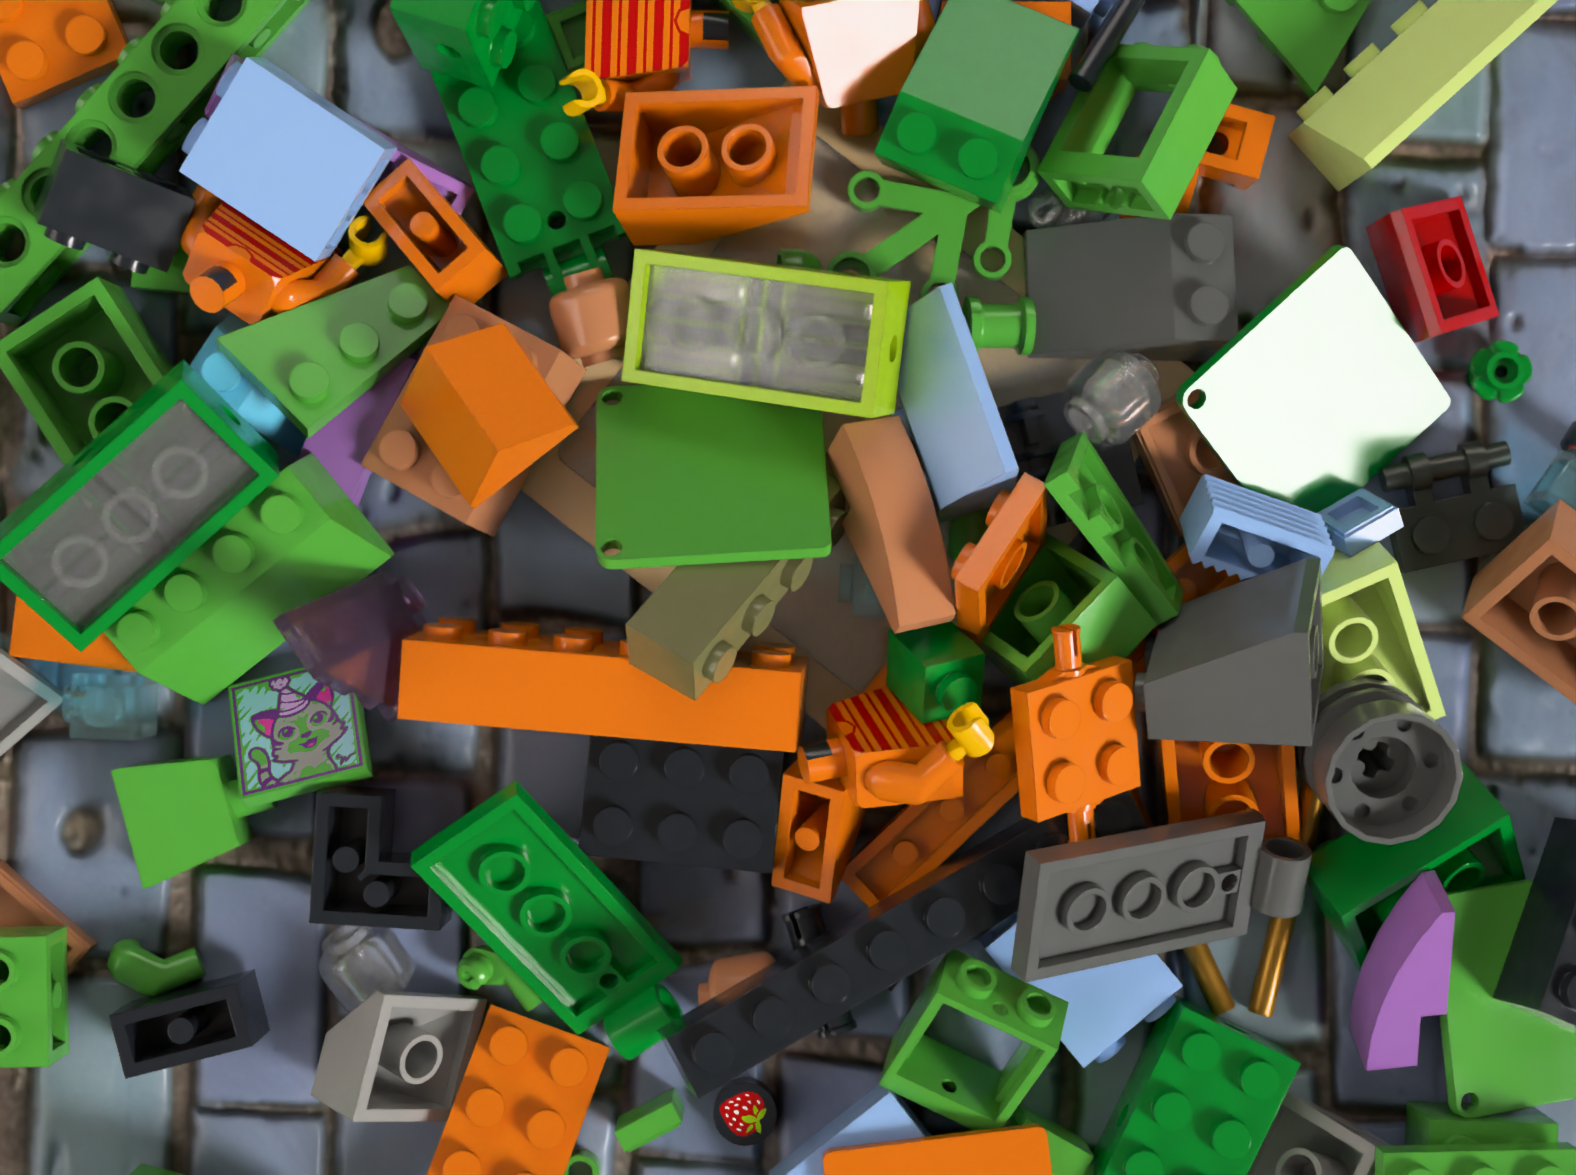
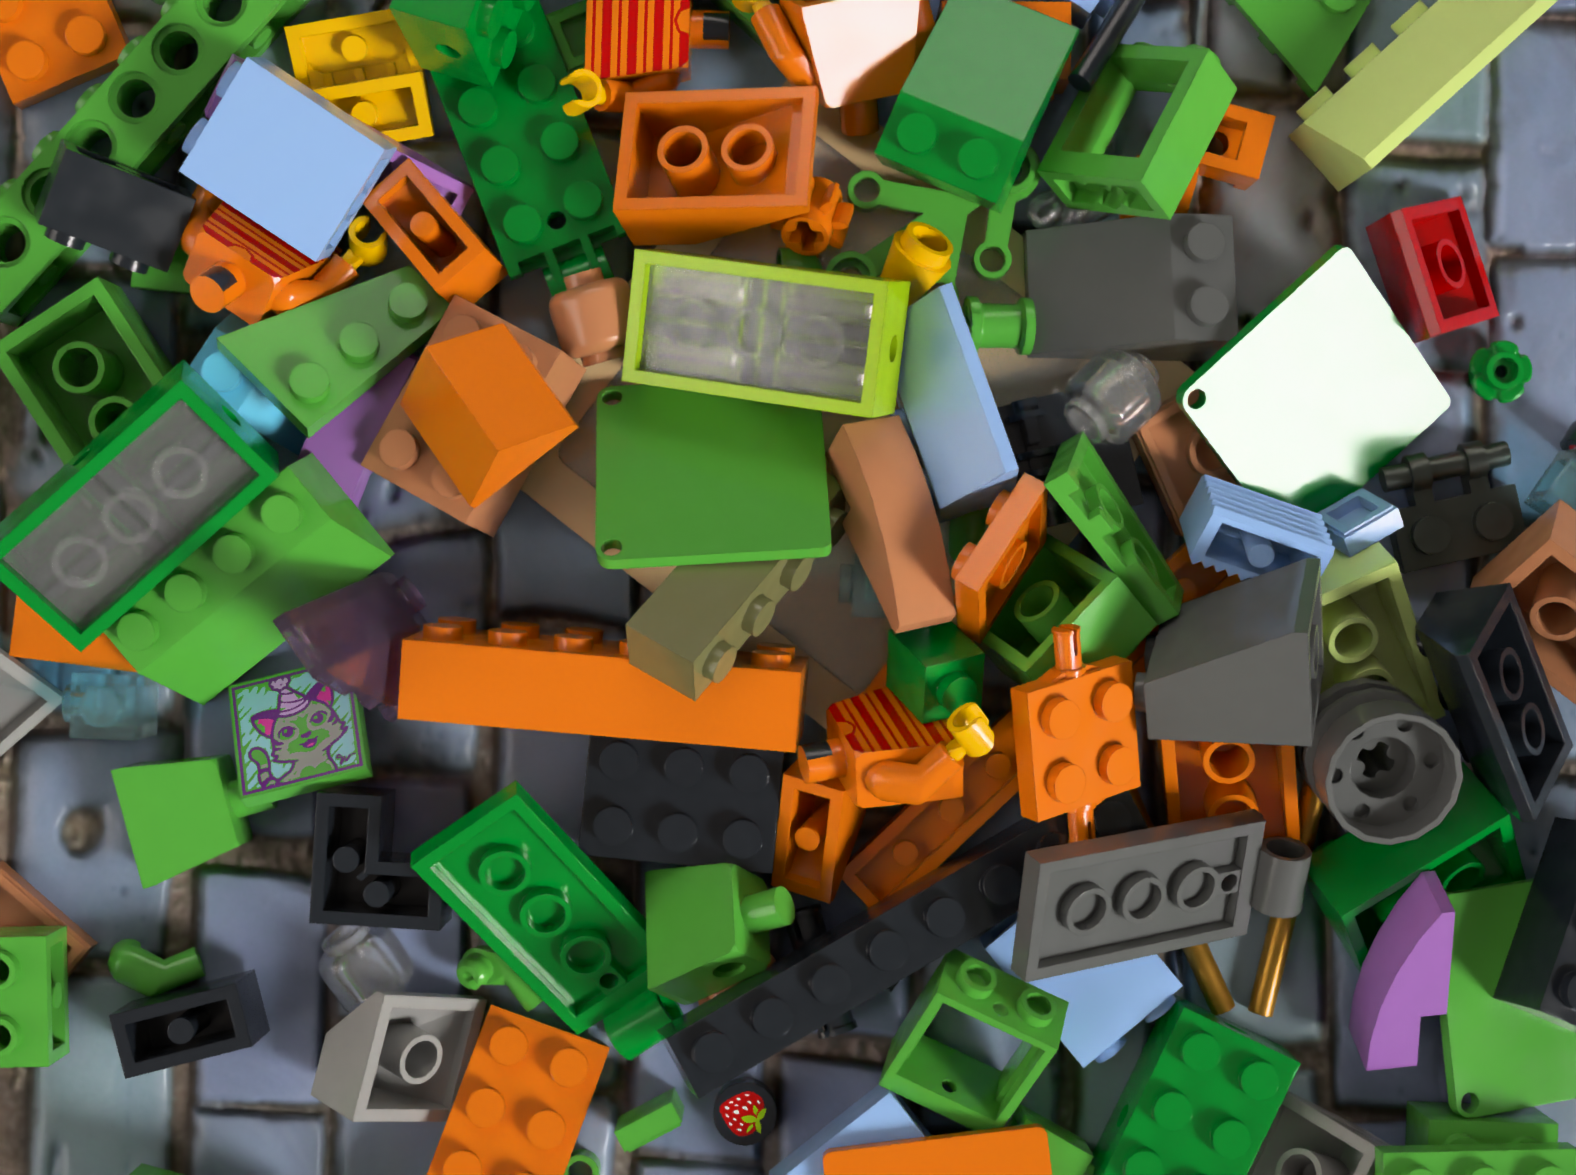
none -> yellow slope [284,9,435,142]
none -> bright green torso [645,863,795,1005]
none -> orange gear [770,176,855,257]
none -> yellow cone [880,221,953,307]
none -> black slope [1415,583,1573,822]

